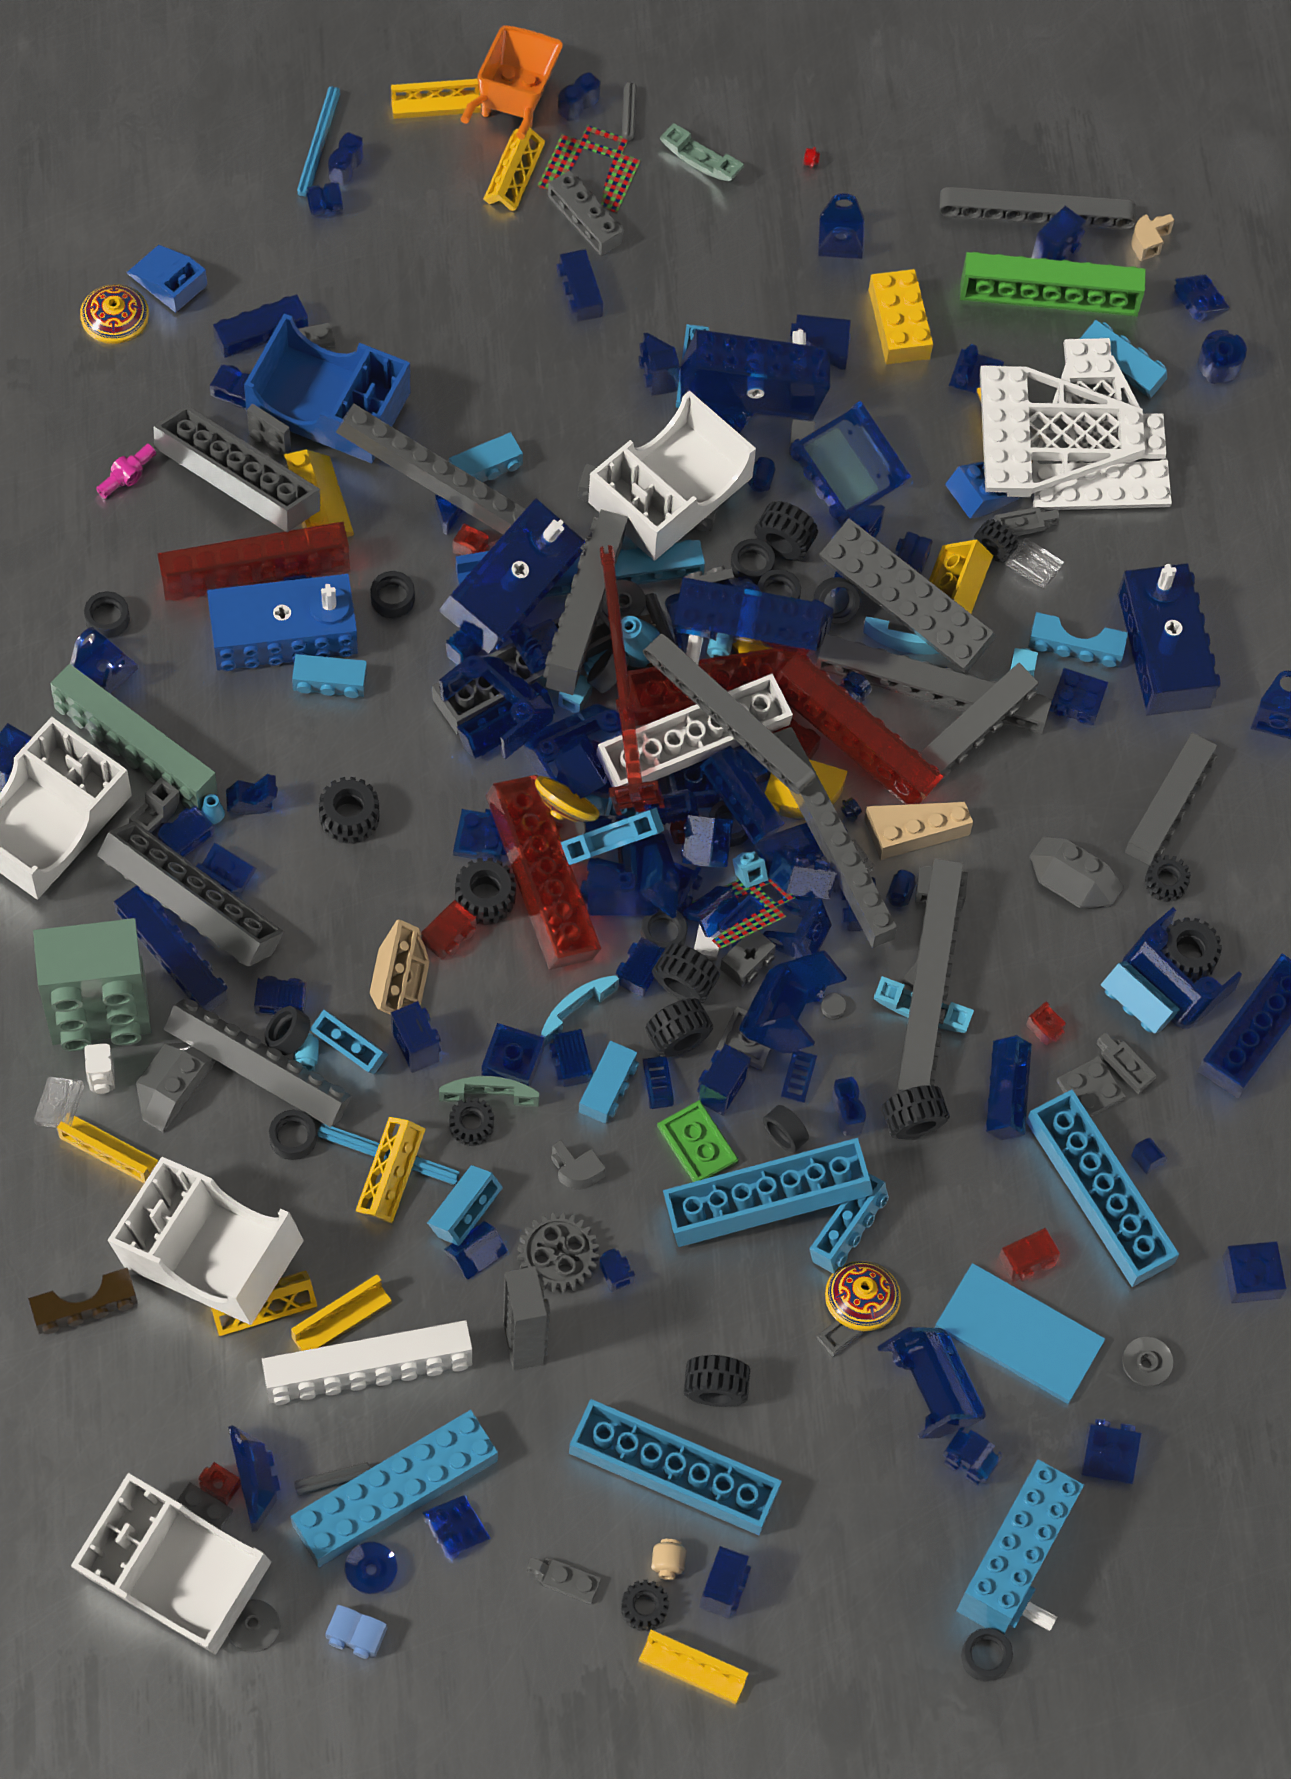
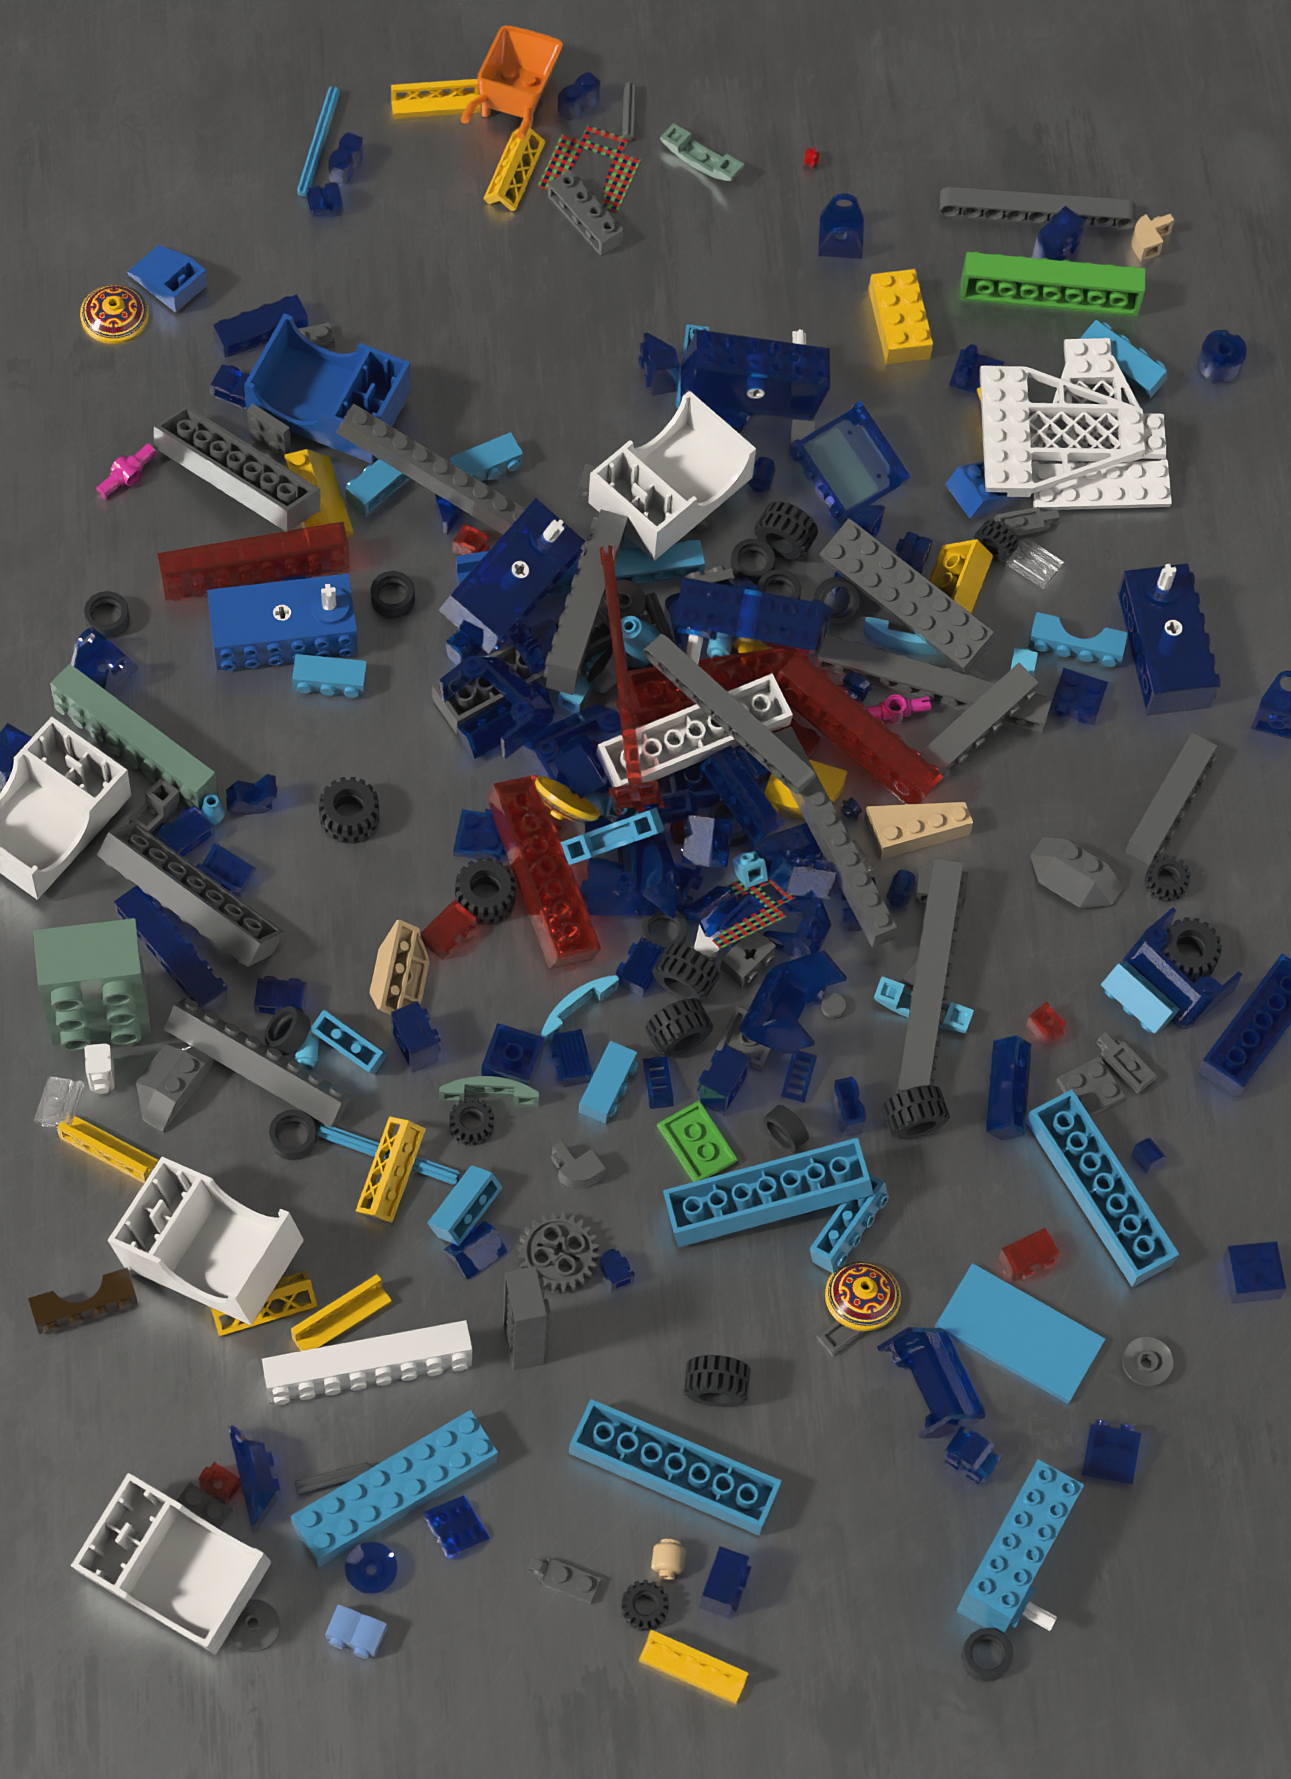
clear blue brick [556,249,604,322] -> none
clear blue slope [790,314,851,370] -> none
clear blue hinge [1174,274,1230,321] -> none
none -> dark azure brick [345,459,410,516]
none -> dark pink pin [858,694,931,724]

